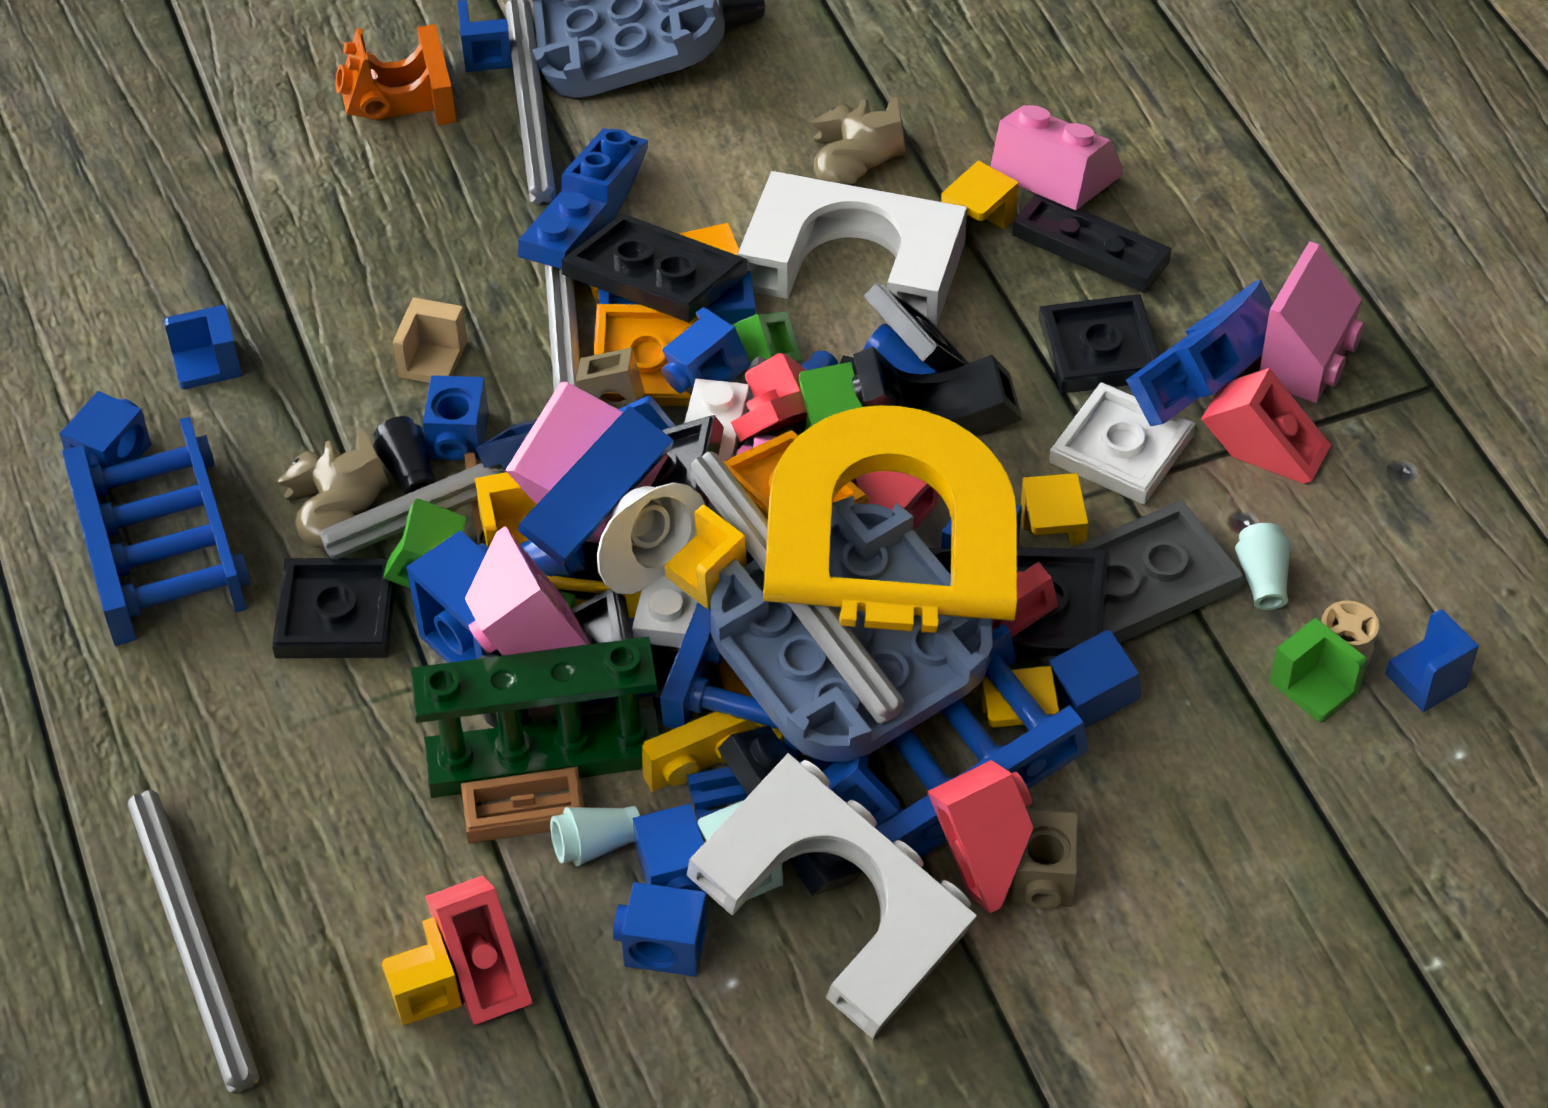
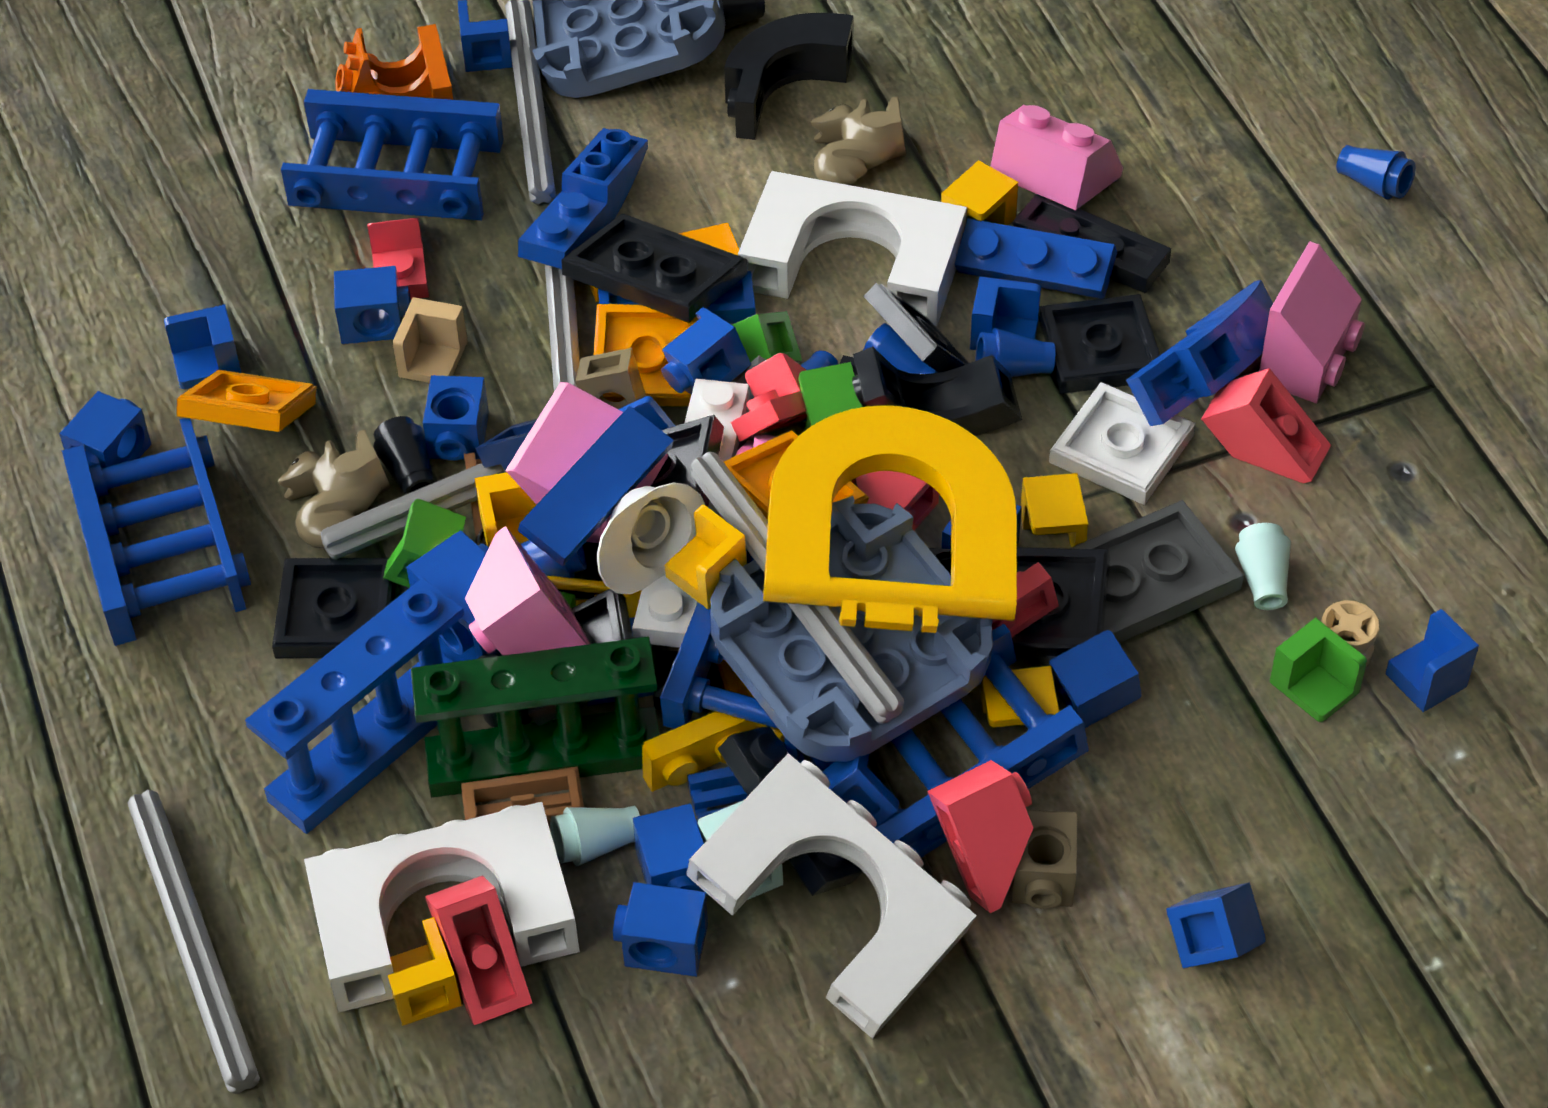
none -> light orange tile [177,370,317,432]
none -> blue fence [245,578,465,834]
none -> blue fence [281,89,504,221]
none -> white arch [304,802,580,1013]
none -> blue brick [334,266,411,344]
none -> coral slope [367,218,429,300]
none -> black arch [724,13,854,140]
none -> blue plate [954,218,1117,299]
none -> blue panel [970,277,1041,350]
none -> blue cone [975,328,1056,377]
none -> blue panel [1166,882,1266,969]
none -> blue cone [1336,145,1416,200]

